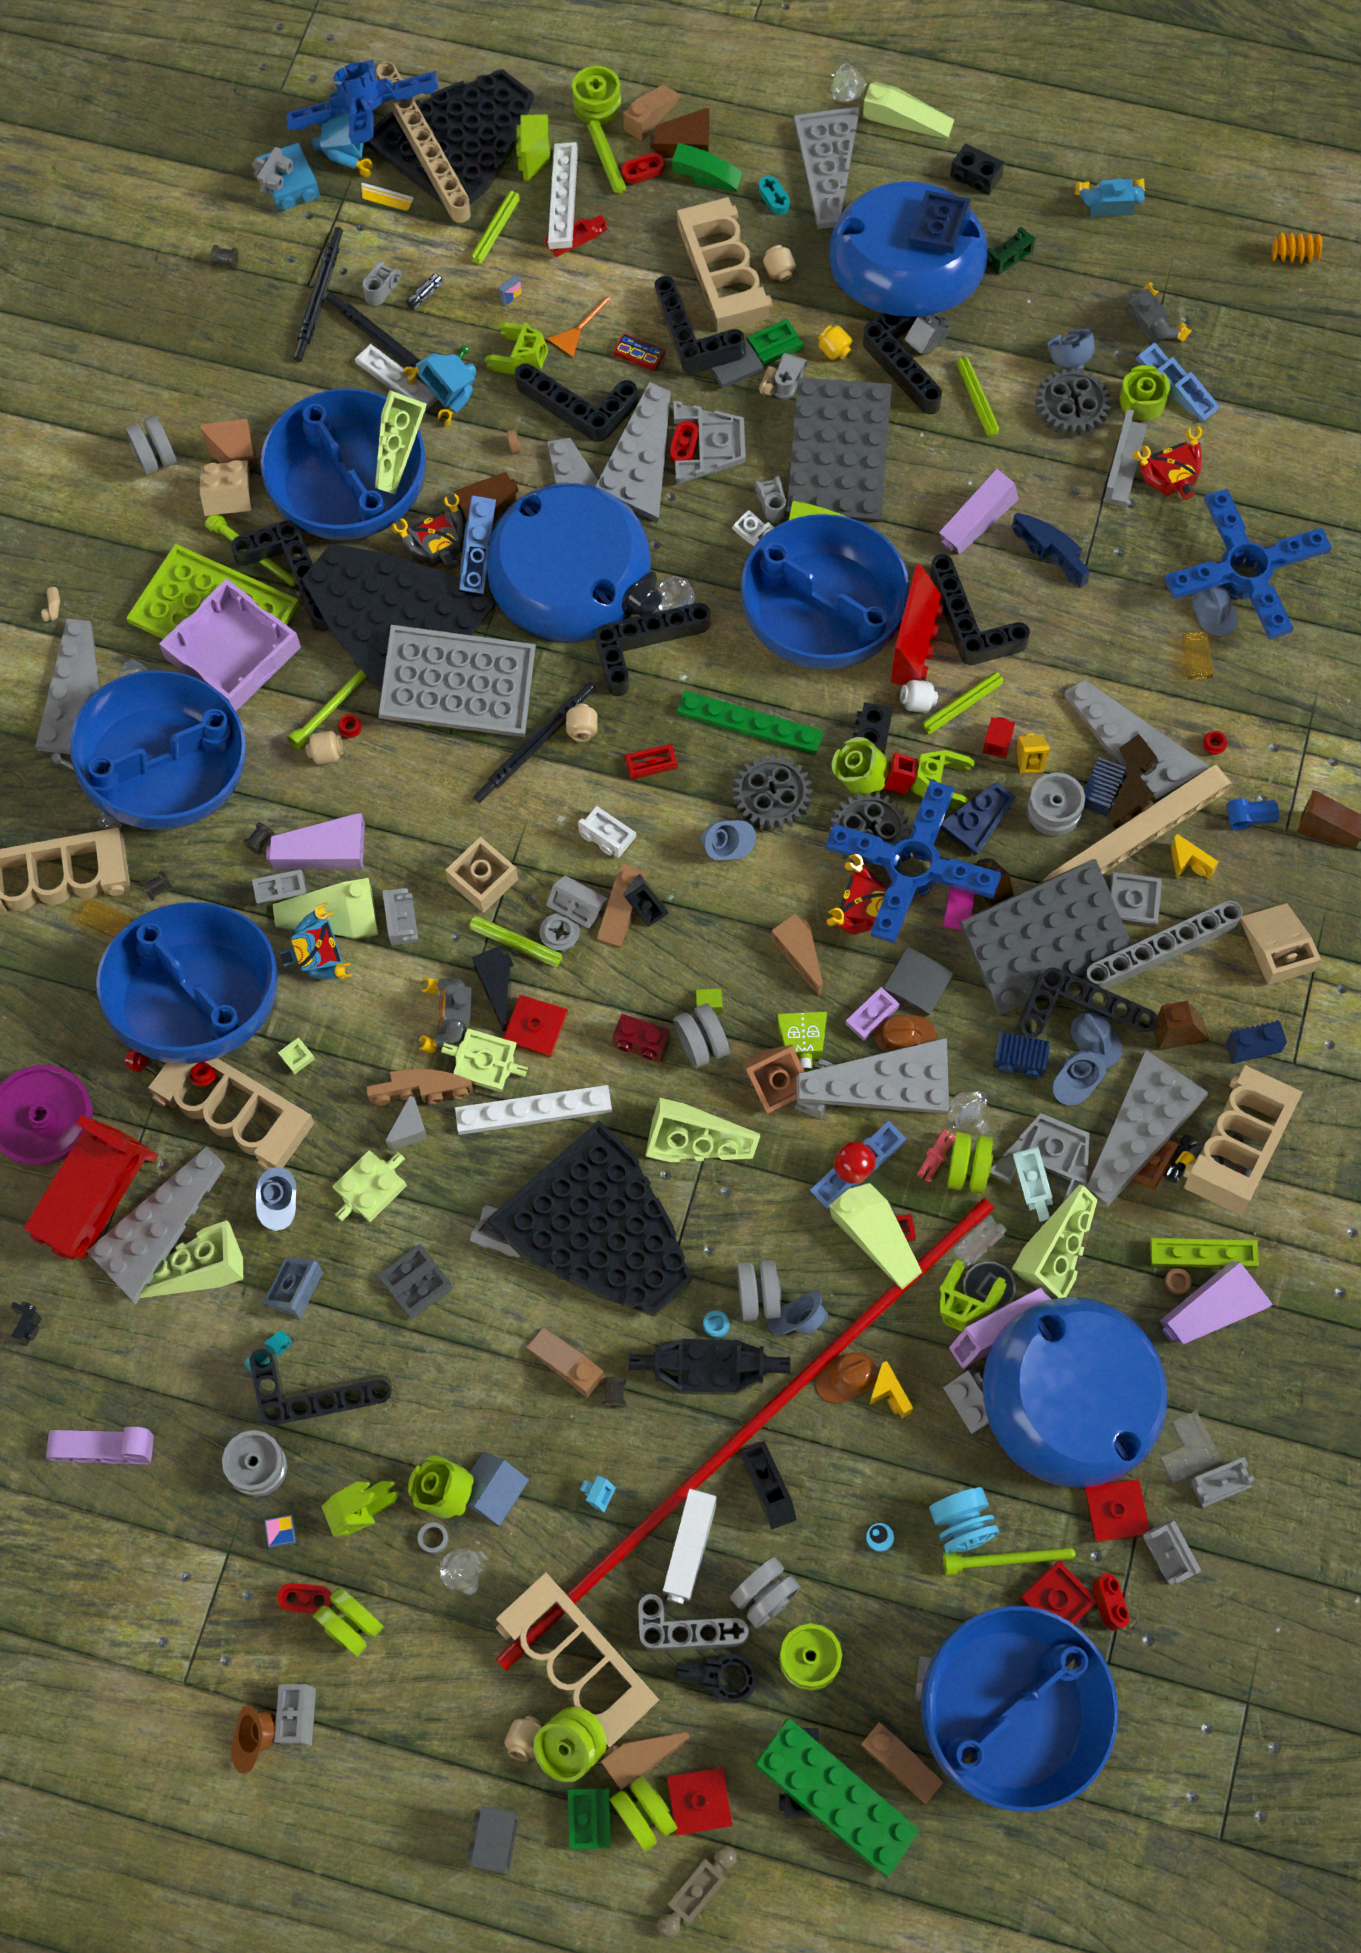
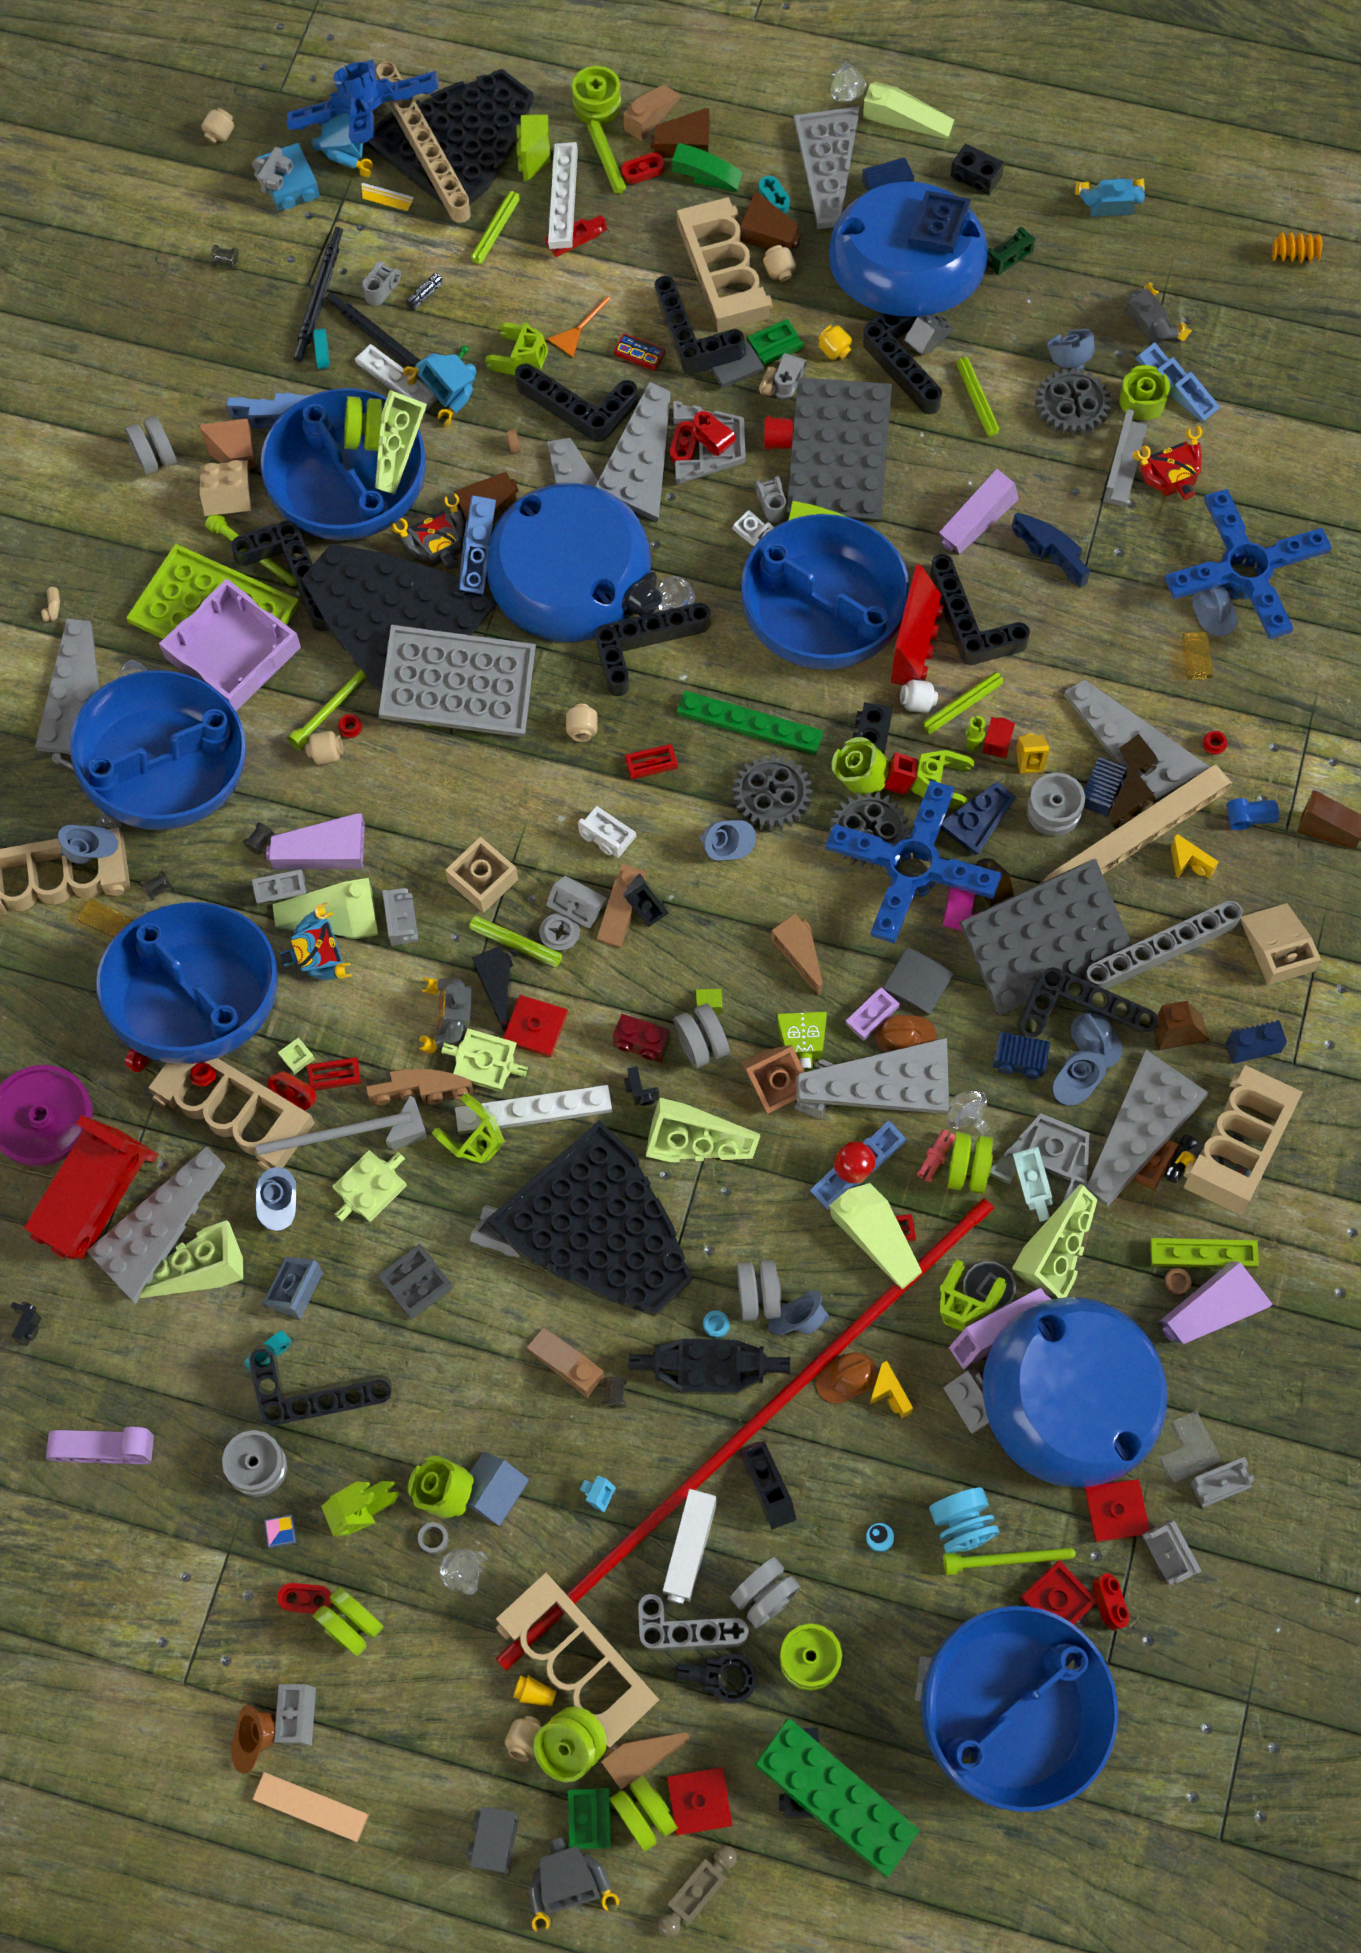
black axle [473,682,596,804] -> none
tile [498,275,523,306] -> none
torso [827,854,887,935] -> none
medium nougat slope [860,1722,943,1805] -> none
clear hinge [952,1214,1006,1268] -> none
light grey tile [1109,872,1162,928] -> none
none -> sand blue piece [58,825,118,864]
none -> tan head [201,108,234,144]
none -> medium blue slope [227,393,312,428]
none -> light nougat tile [252,1772,369,1842]
none -> light grey piece [256,1112,412,1155]
none -> red plate [267,1071,316,1111]
none -> red tile [306,1057,361,1091]
none -> teal beam [314,328,330,369]
none -> lime wheel [344,396,382,452]
none -> lime piece [432,1093,505,1163]
none -> yellow cone [513,1675,556,1707]
none -> dark grey torso [529,1838,619,1932]
none -> black bracket [624,1066,659,1106]
none -> red piece [692,411,736,456]
none -> reddish brown slope [740,192,801,254]
none -> red piece [764,415,793,451]
none -> dark blue brick [862,157,914,191]
none -> lime pin [965,715,986,752]

